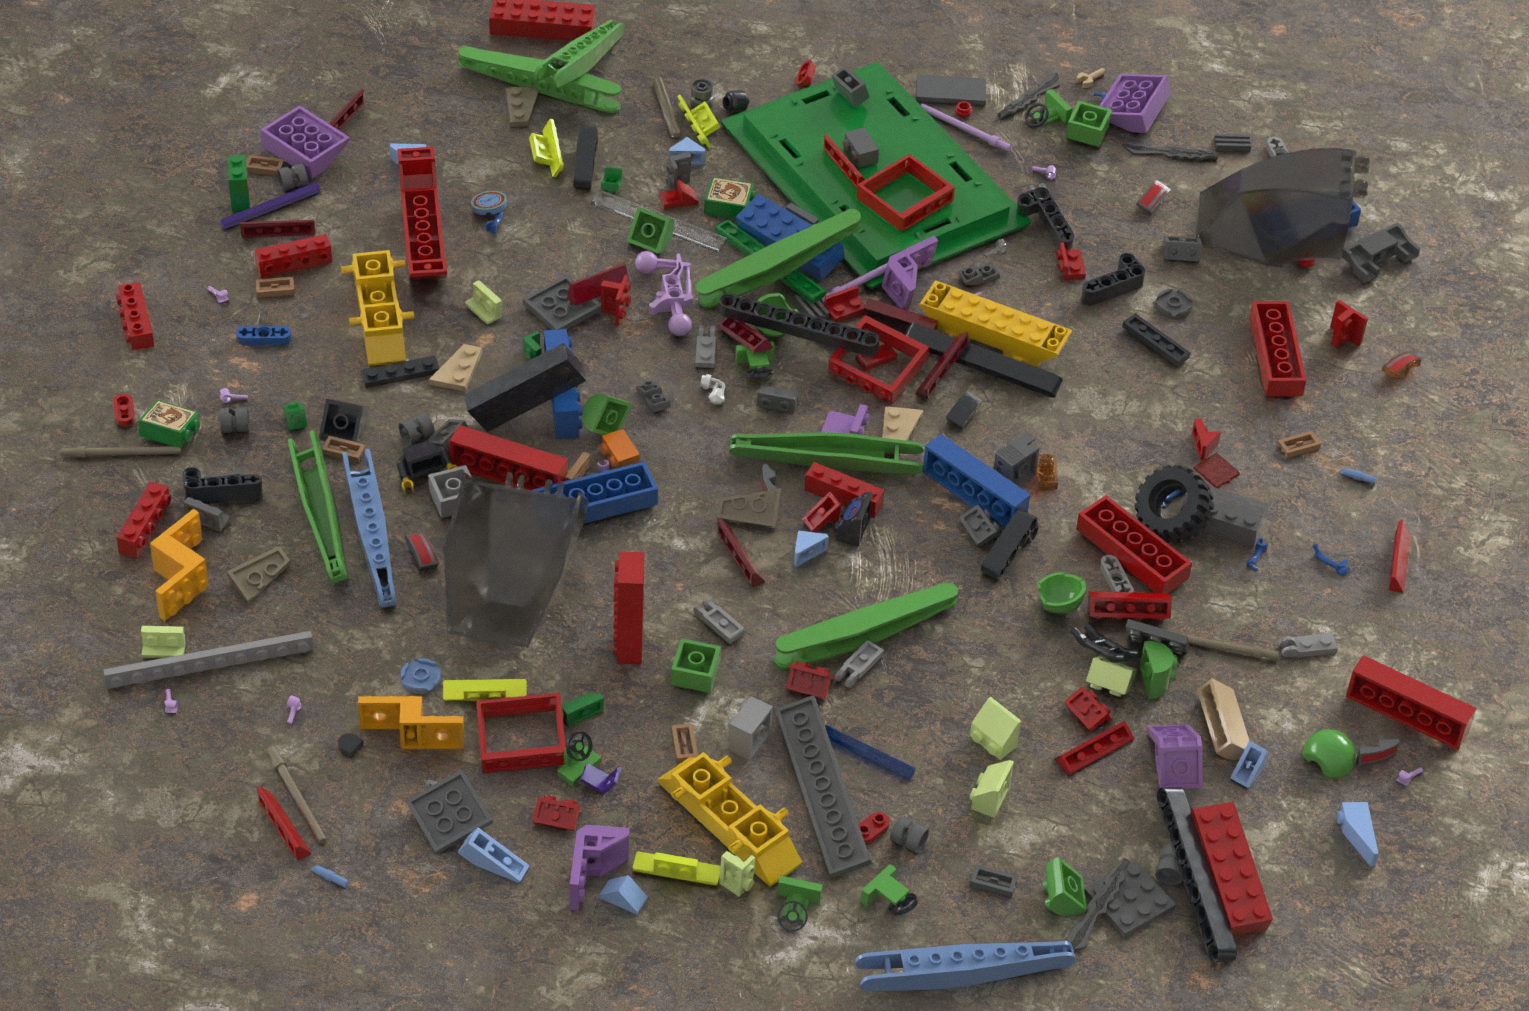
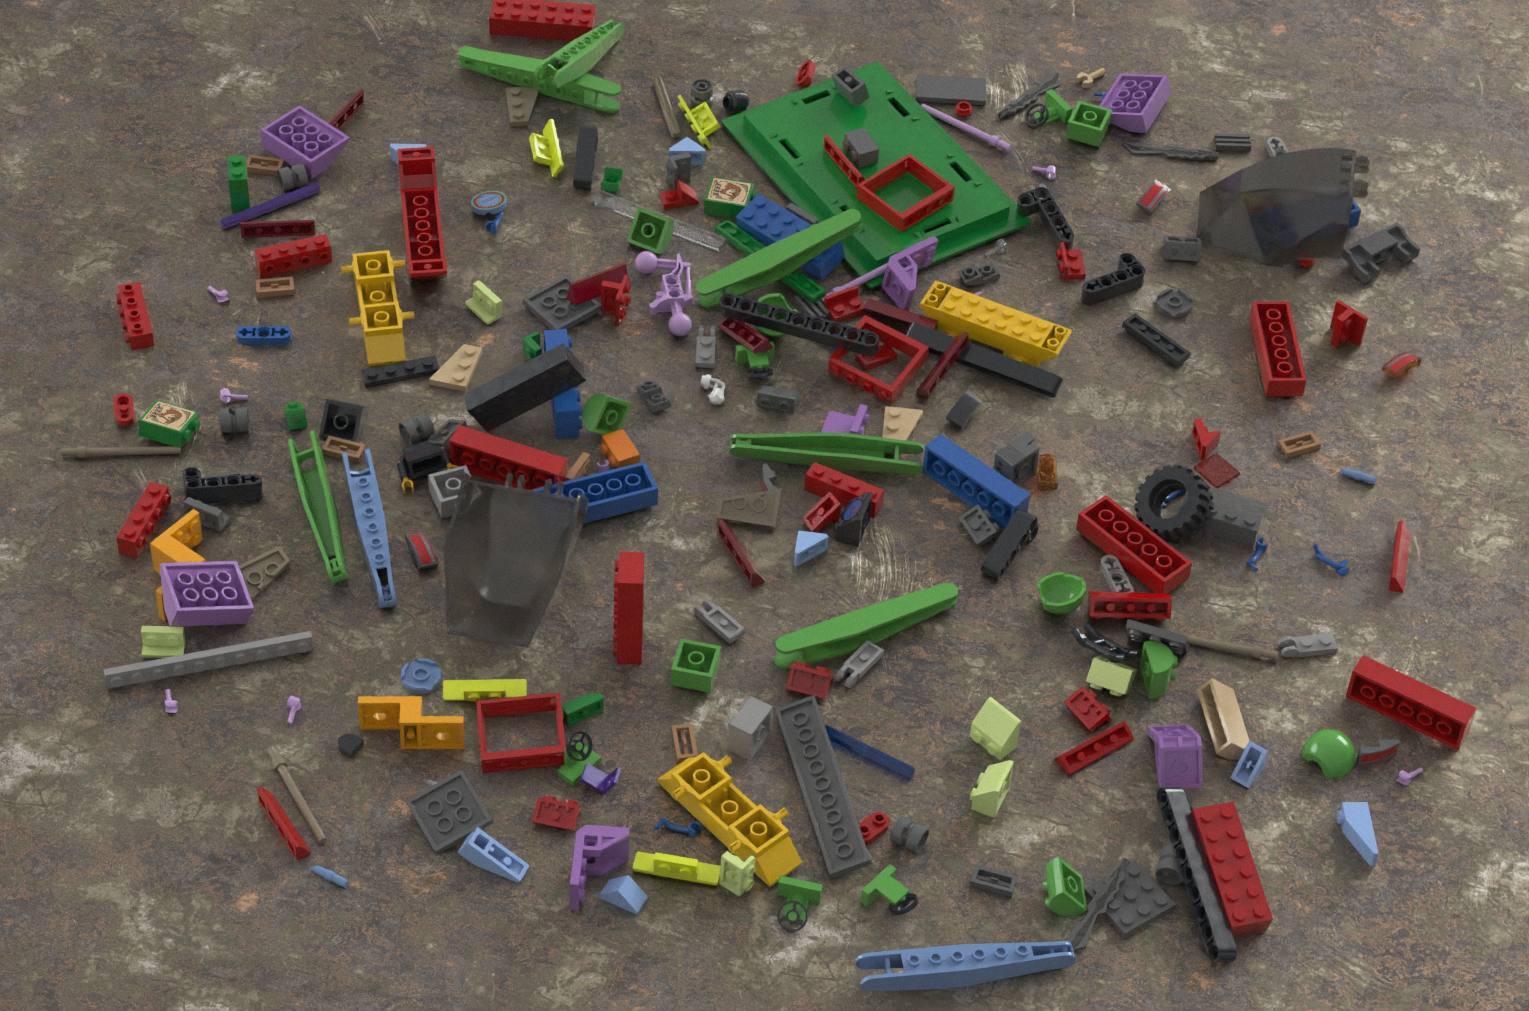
none -> medium lavender slope [159,561,254,627]
none -> blue piece [654,818,702,838]

